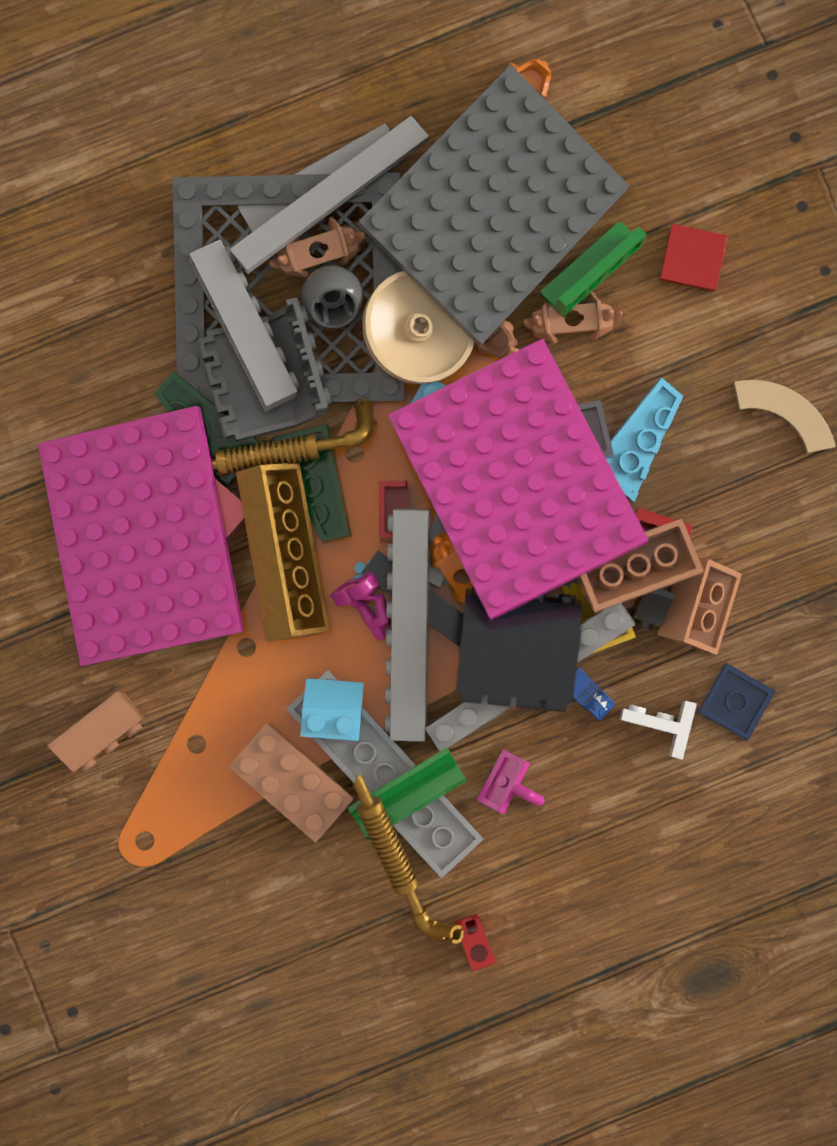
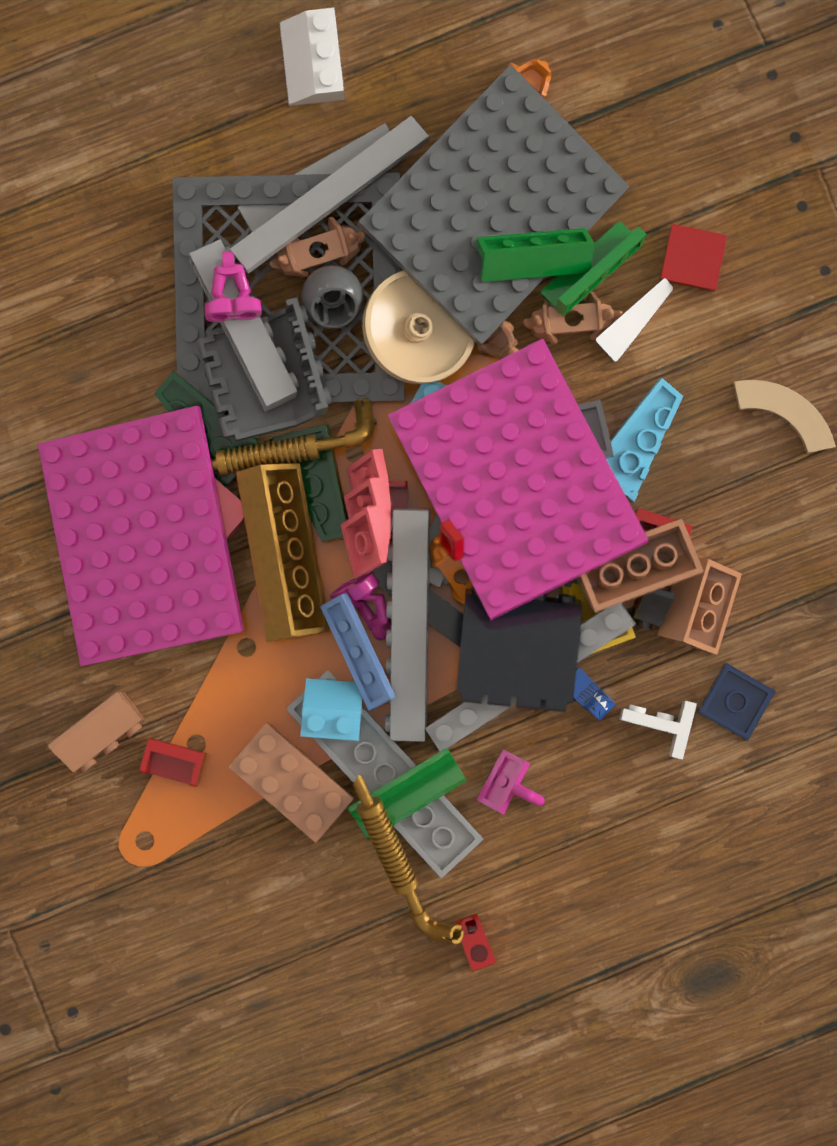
none -> red panel [139,738,207,787]
none -> dark pink piece [204,251,262,322]
none -> white slope [280,8,345,106]
none -> medium blue plate [320,593,396,711]
none -> coral slope [341,449,391,579]
none -> red tile [440,519,464,562]
none -> green panel [476,228,595,282]
none -> white sticker [596,278,673,362]

